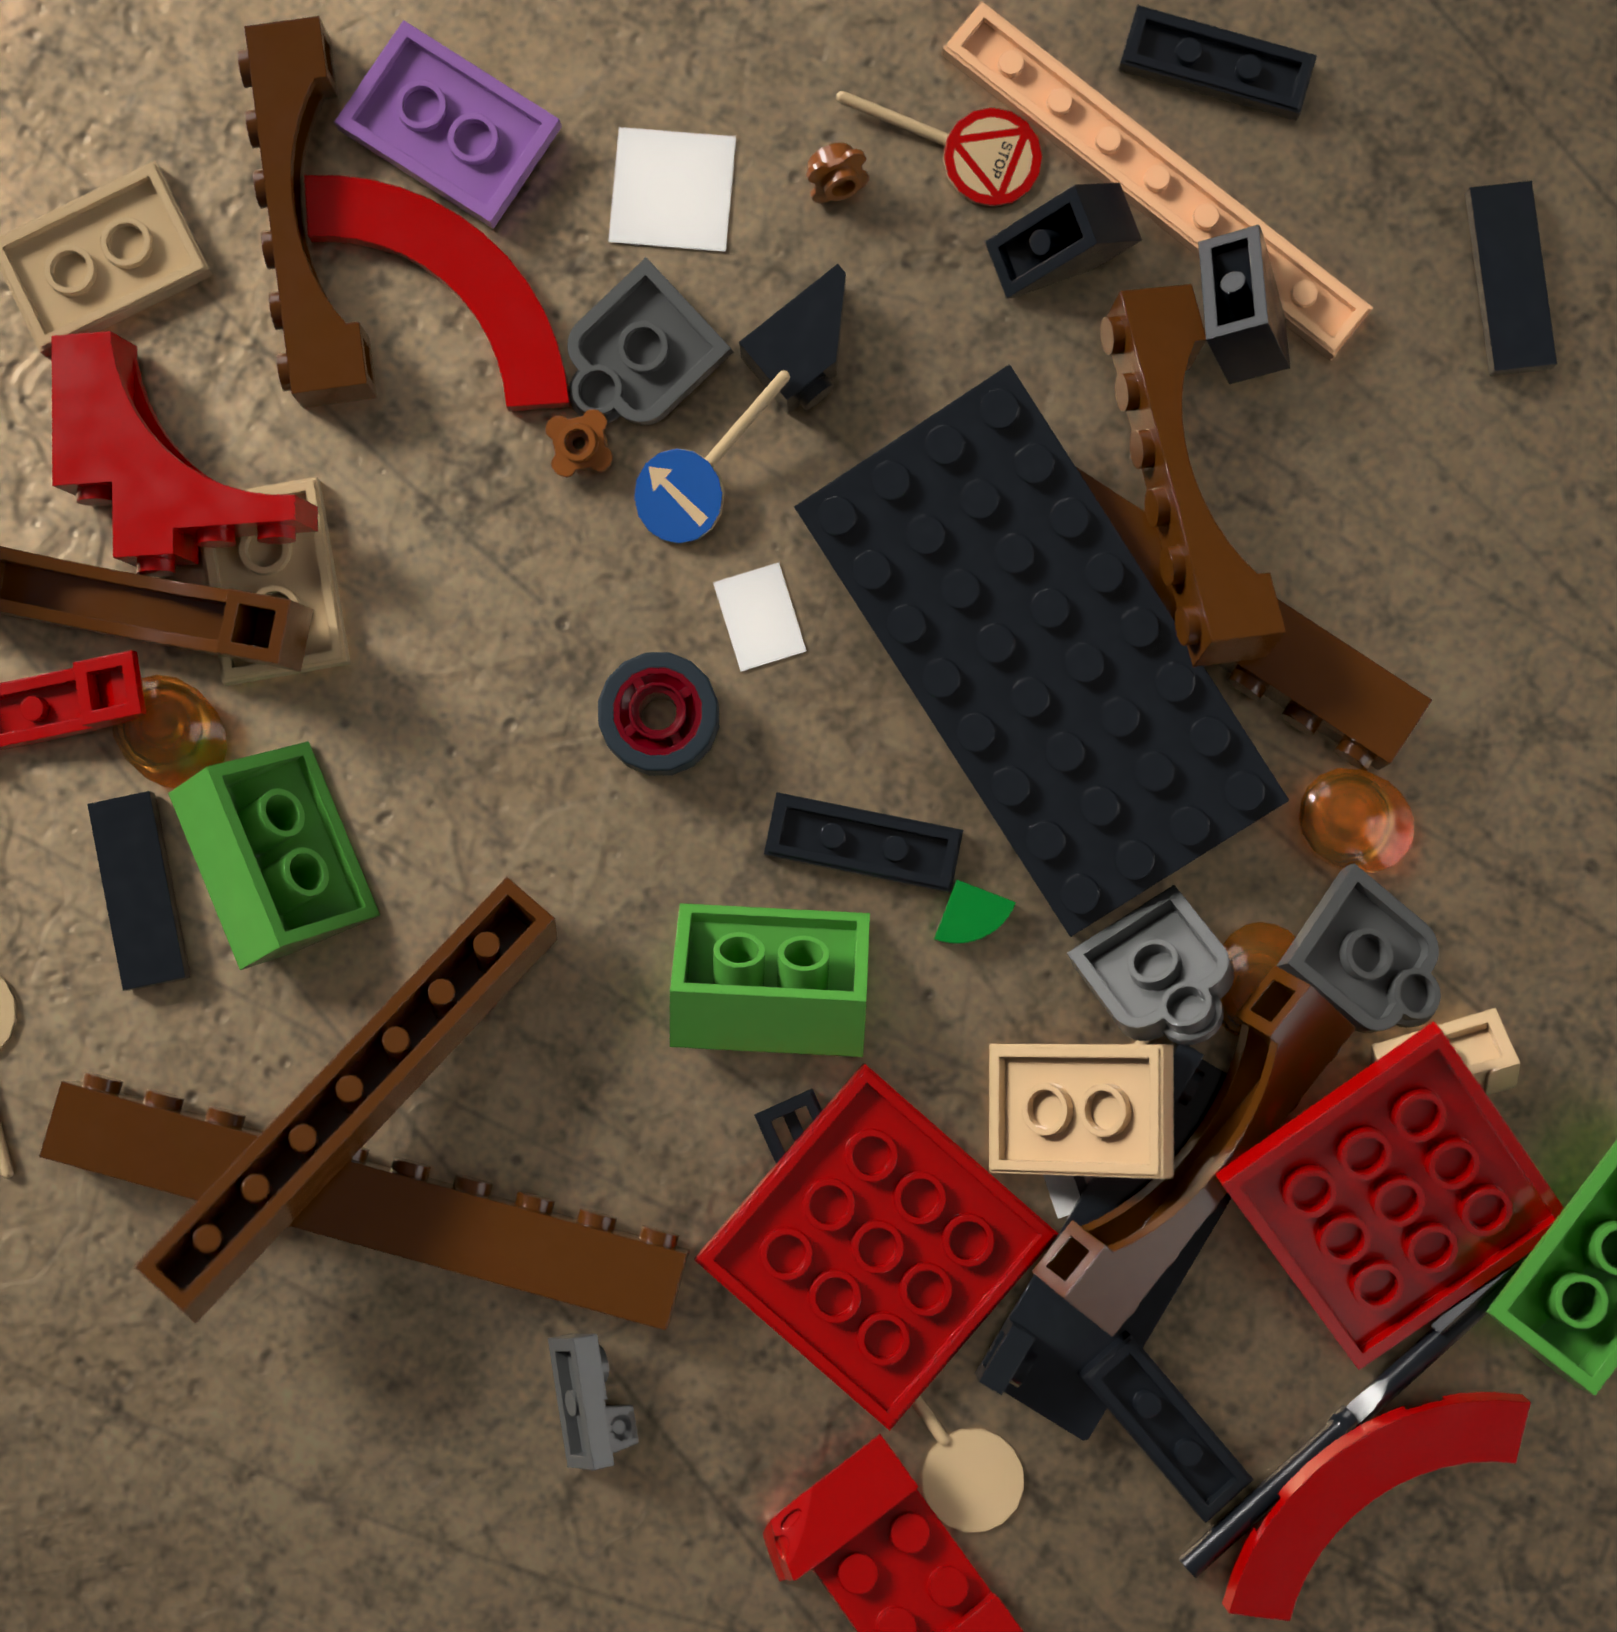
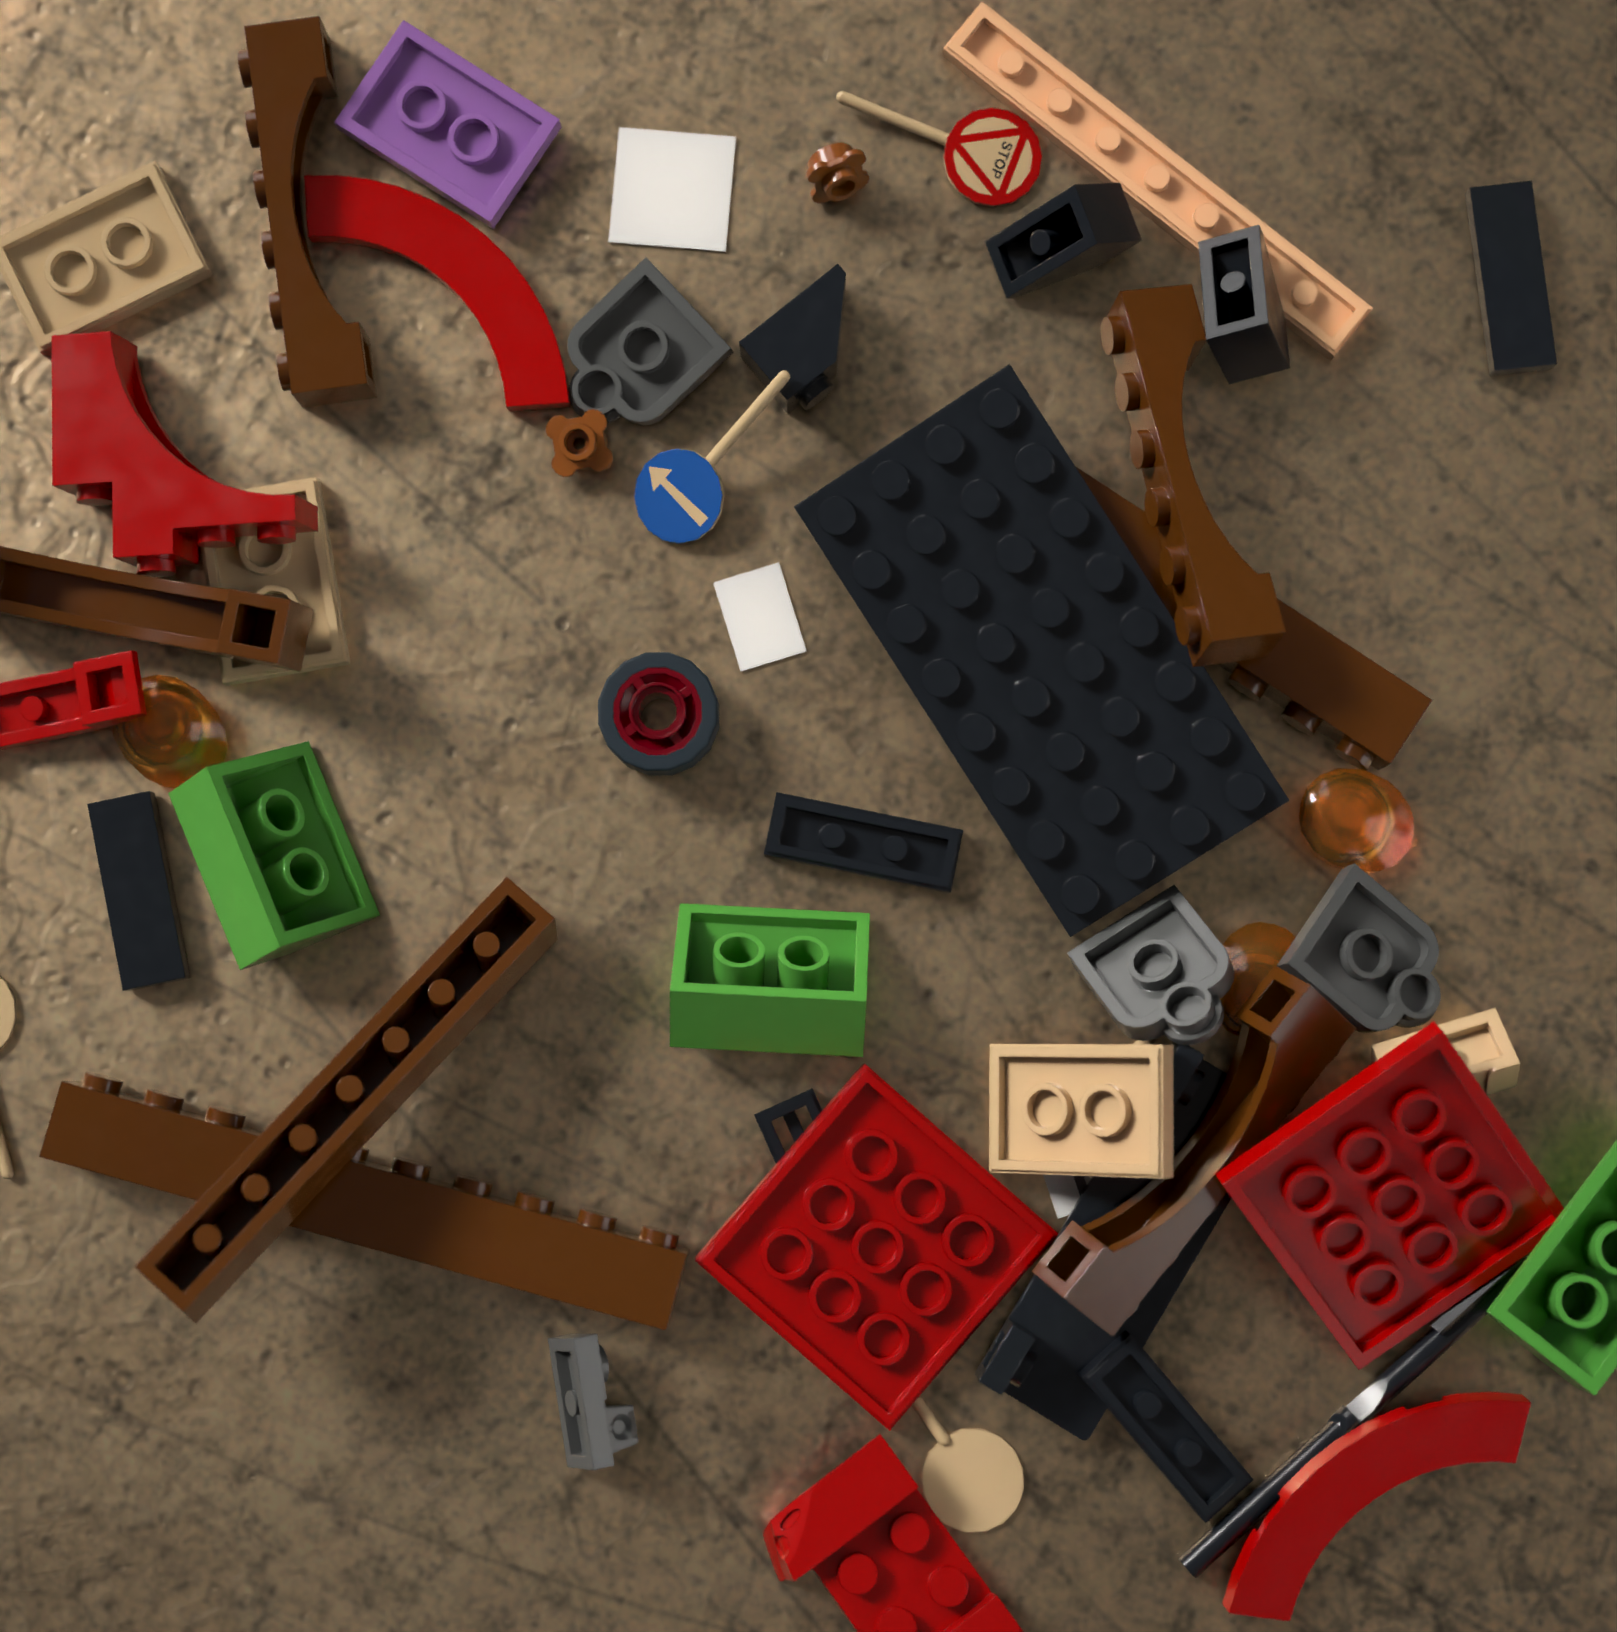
green tile [933,880,1016,944] -> none
black tile [1118,5,1317,121] -> none

